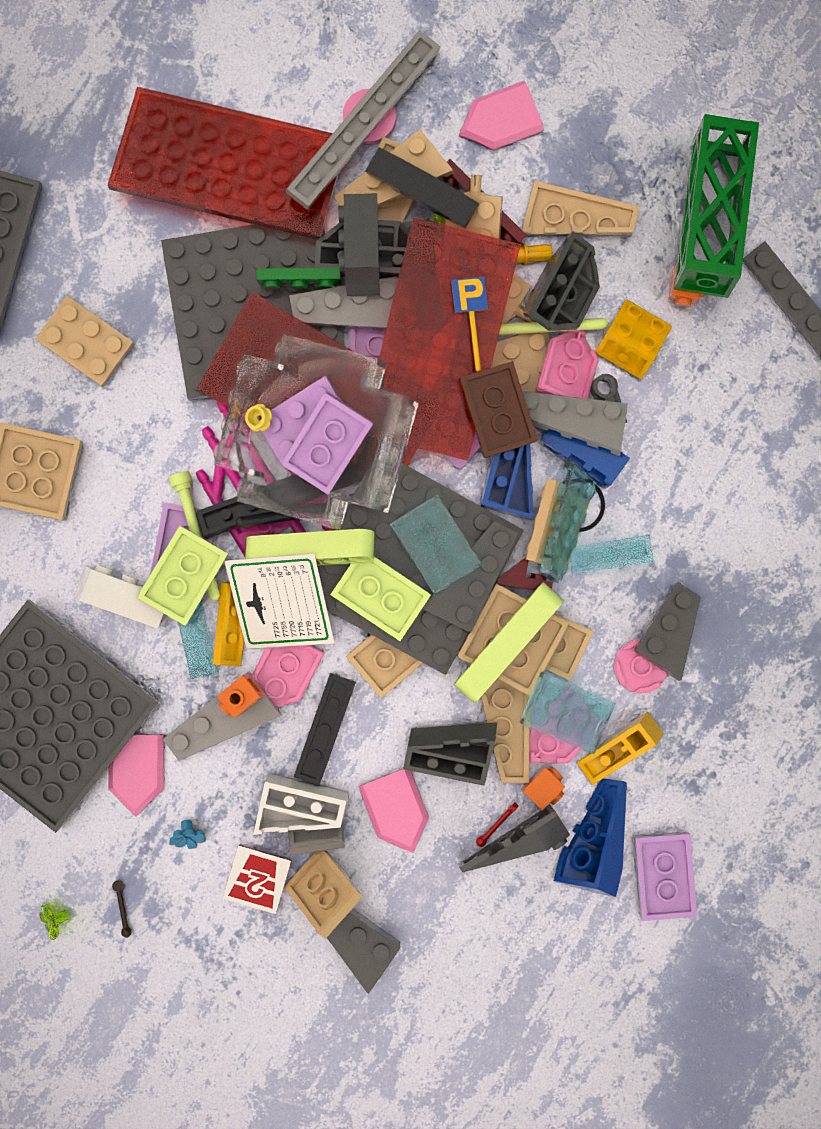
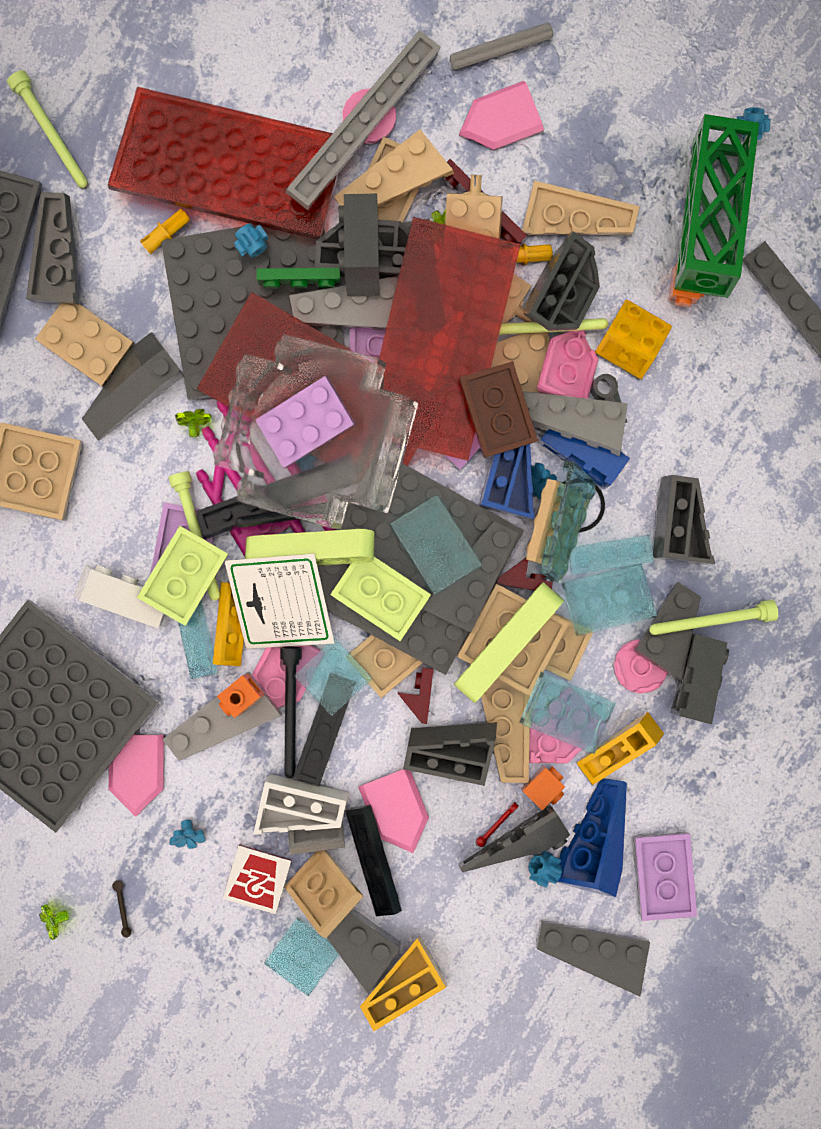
light yellow plate [245,404,272,432] -> none
lavender plate [281,391,375,495] -> none
black slope [365,147,479,229] -> none
piece [451,276,488,372] -> none
none -> yellowish green piece [6,70,88,188]
none -> dark grey wing [26,192,79,305]
none -> dark grey wedge [82,332,184,441]
none -> yellow axle [139,209,190,254]
none -> clear neon green plant [175,409,211,437]
none -> dark azure gear [234,223,269,258]
none -> clear light blue plate [264,917,339,996]
none -> black piece [280,647,302,779]
none -> clear light blue plate [294,638,372,716]
none -> black plate [345,805,402,917]
none -> yellow wedge [360,937,448,1031]
none -> dark red slope [397,667,434,724]
none -> light grey axle [450,22,553,70]
none -> dark azure gear [528,851,562,888]
none -> dark azure plant [531,463,557,499]
none -> dark grey wing [536,920,650,997]
none -> clear light blue plate [562,563,657,636]
none -> yellowish green piece [649,599,778,635]
none -> dark grey wedge [652,475,715,565]
none -> dark grey wedge [670,634,729,725]
none -> dark azure gear [737,107,771,140]

